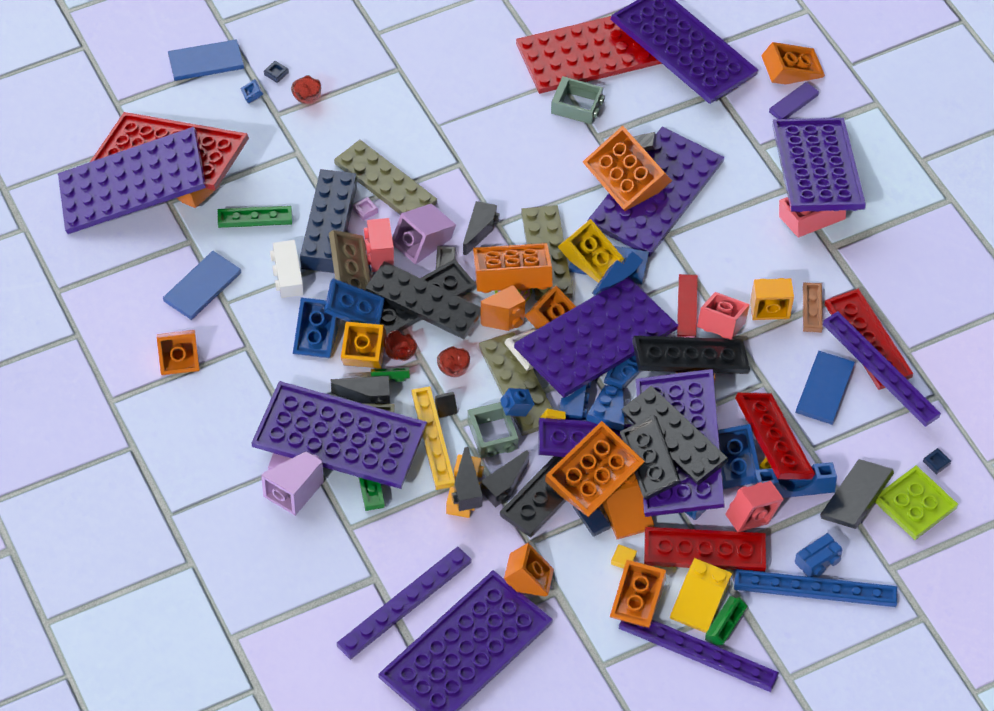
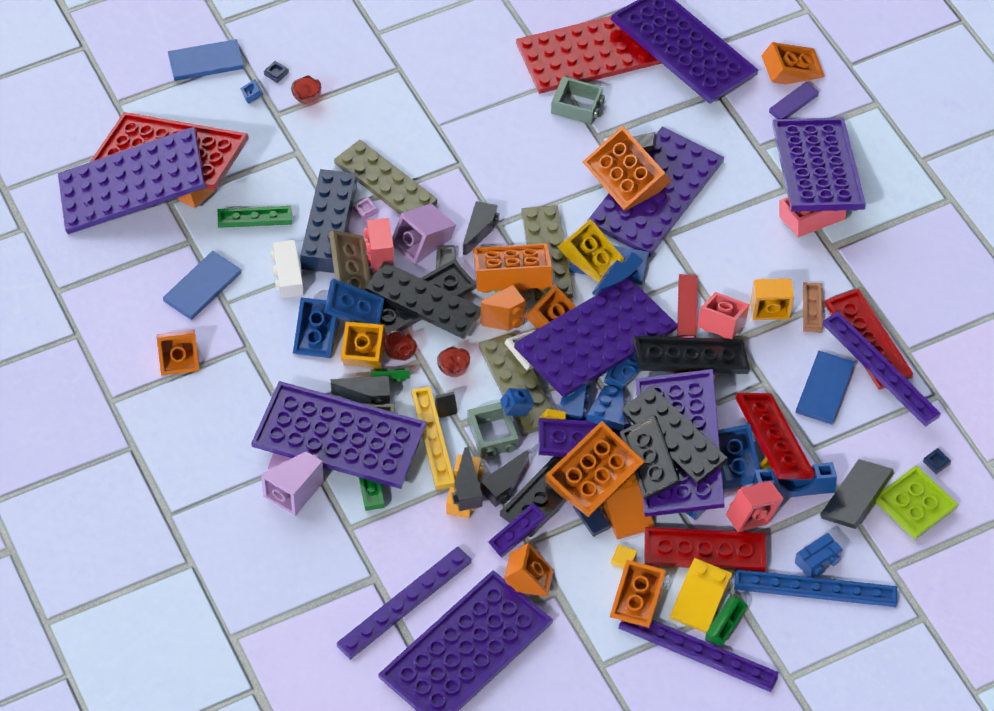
none -> dark purple tile [488,503,547,558]

